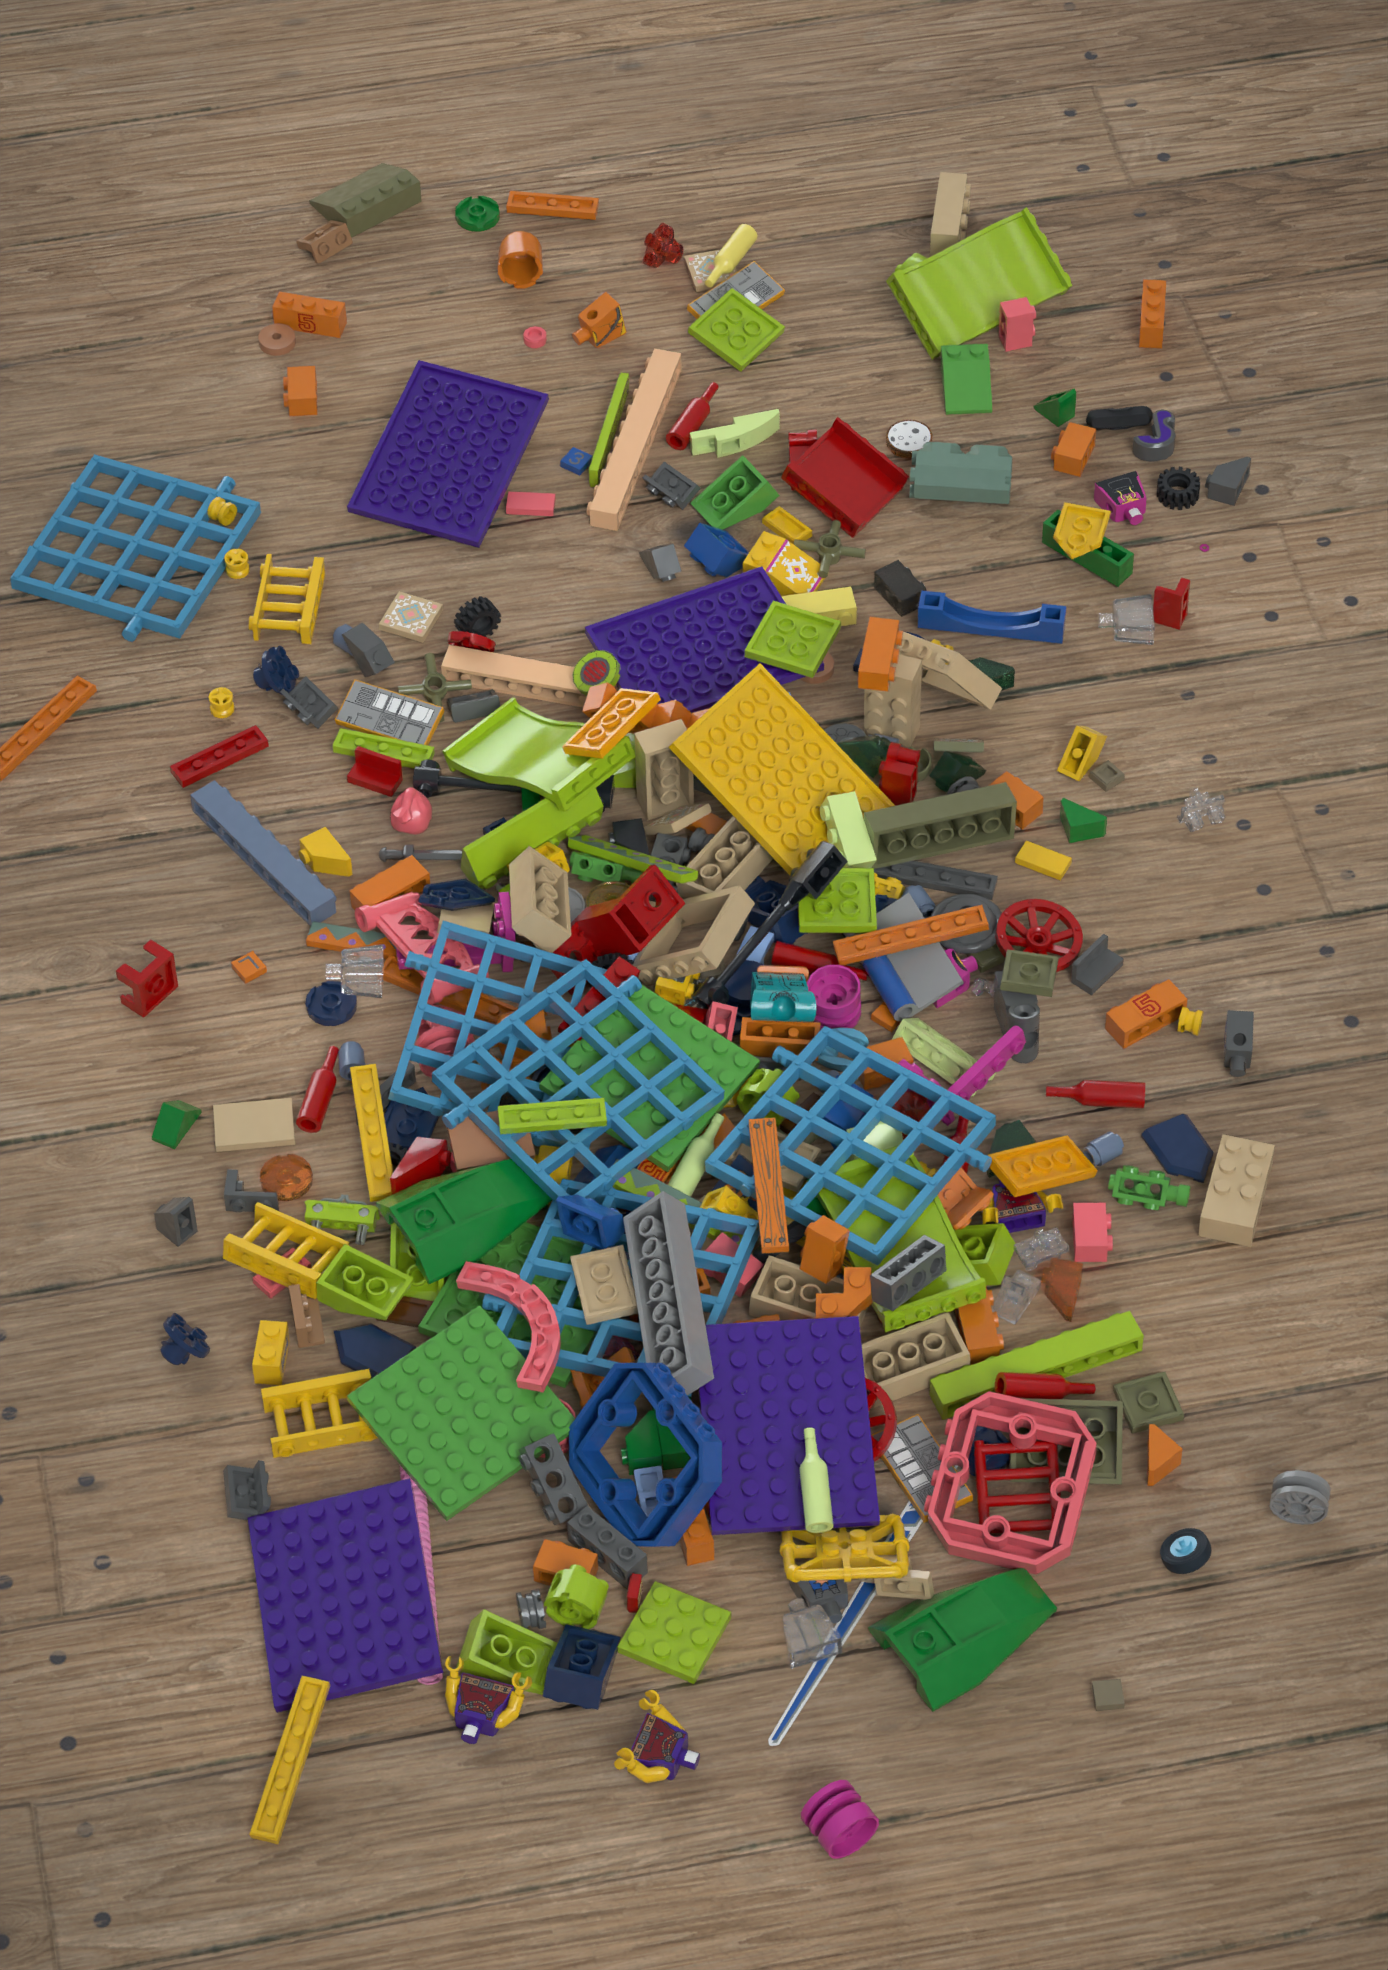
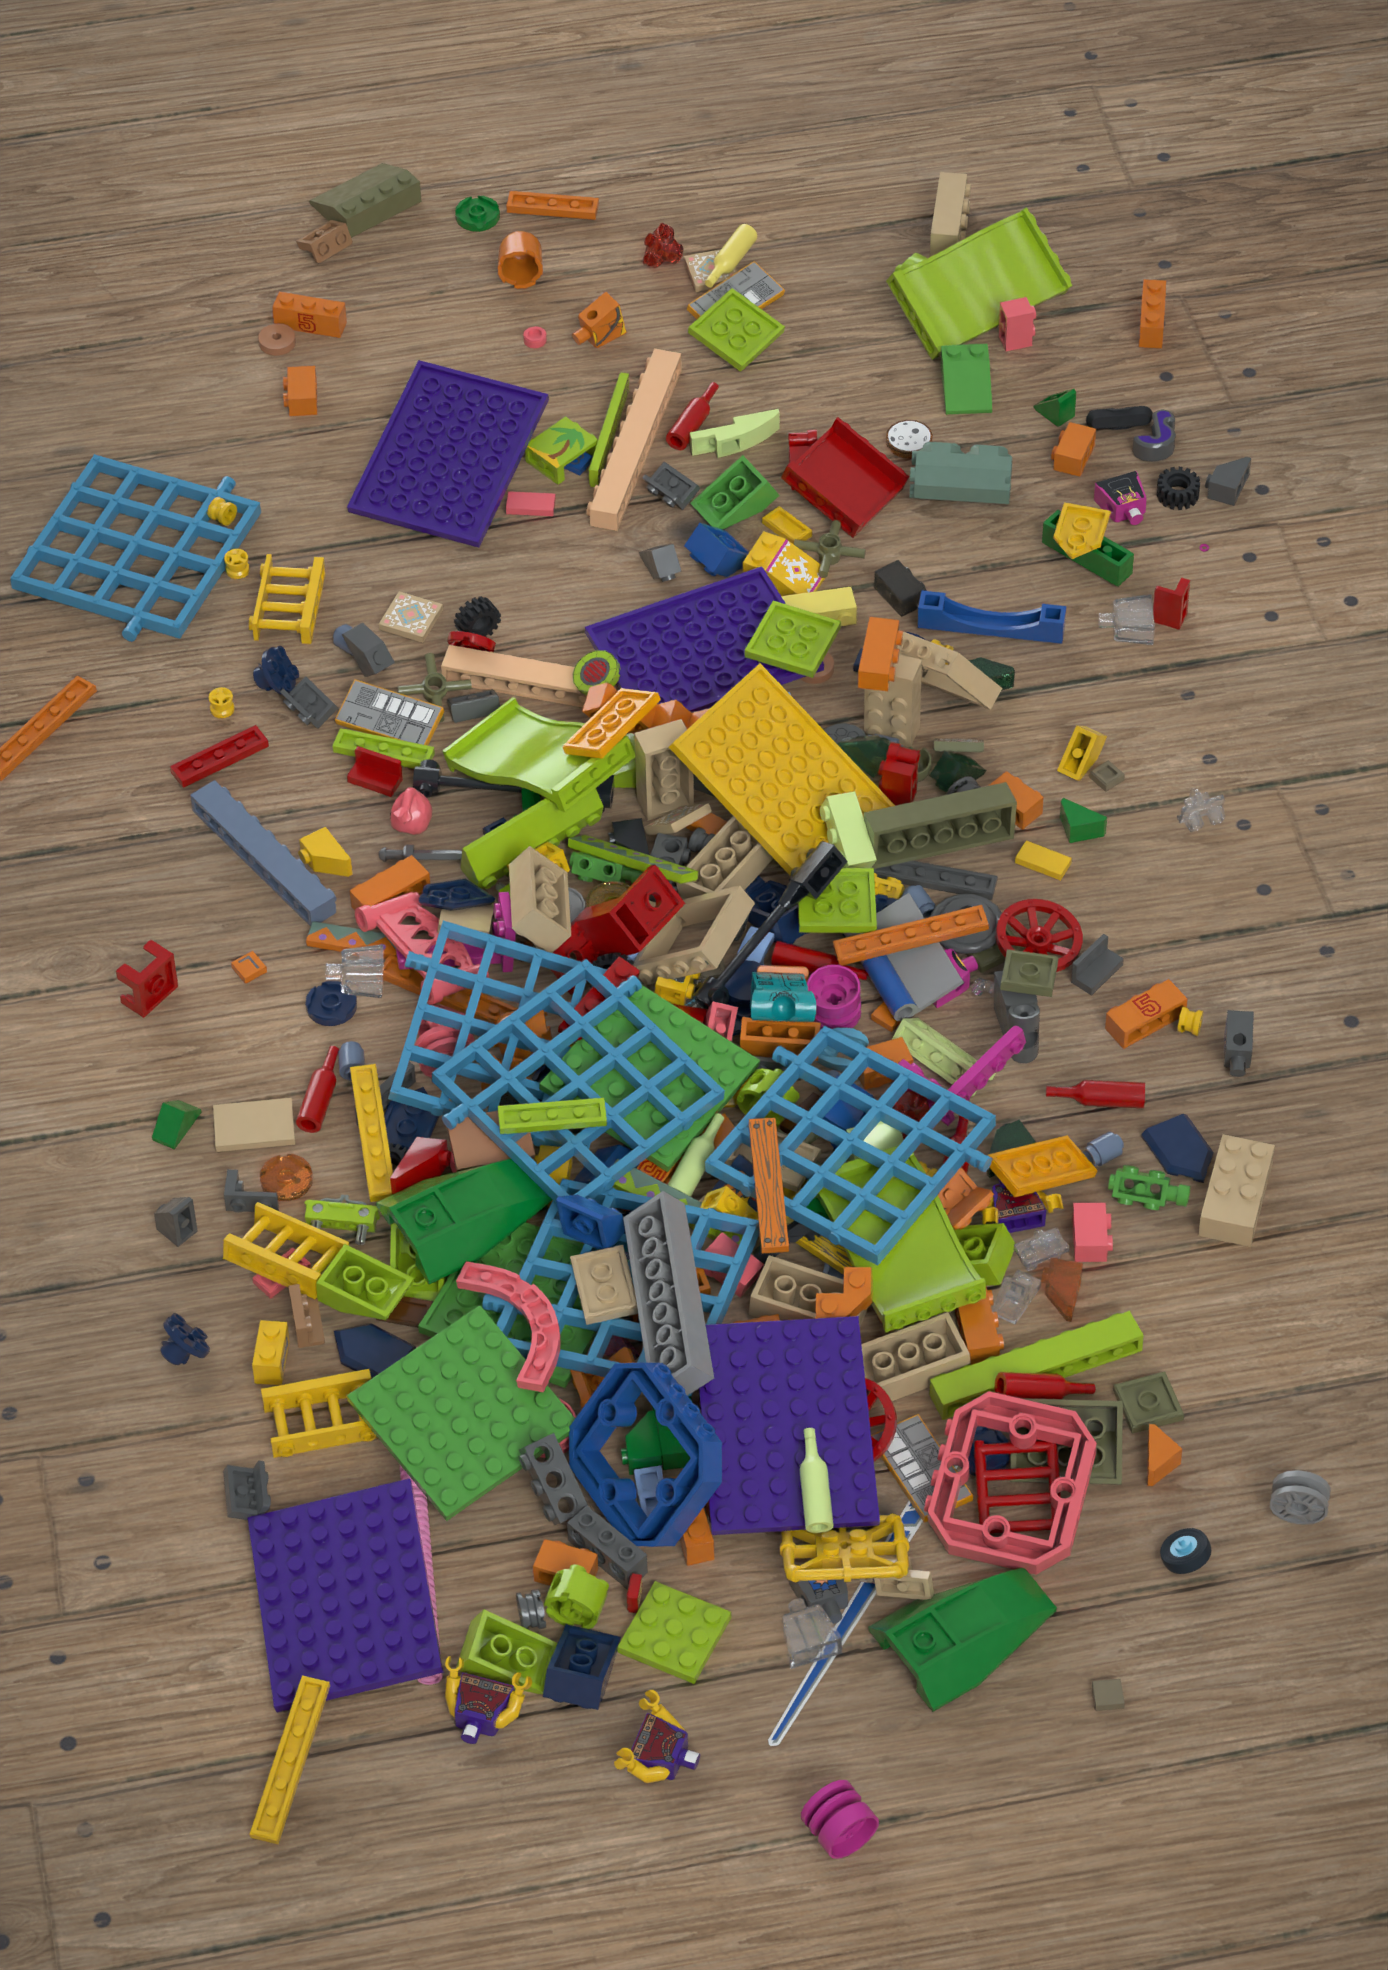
orange brick [800,1215,850,1284] -> none
dark grey brick [870,1235,946,1311] -> none
none -> lime panel [525,416,598,485]

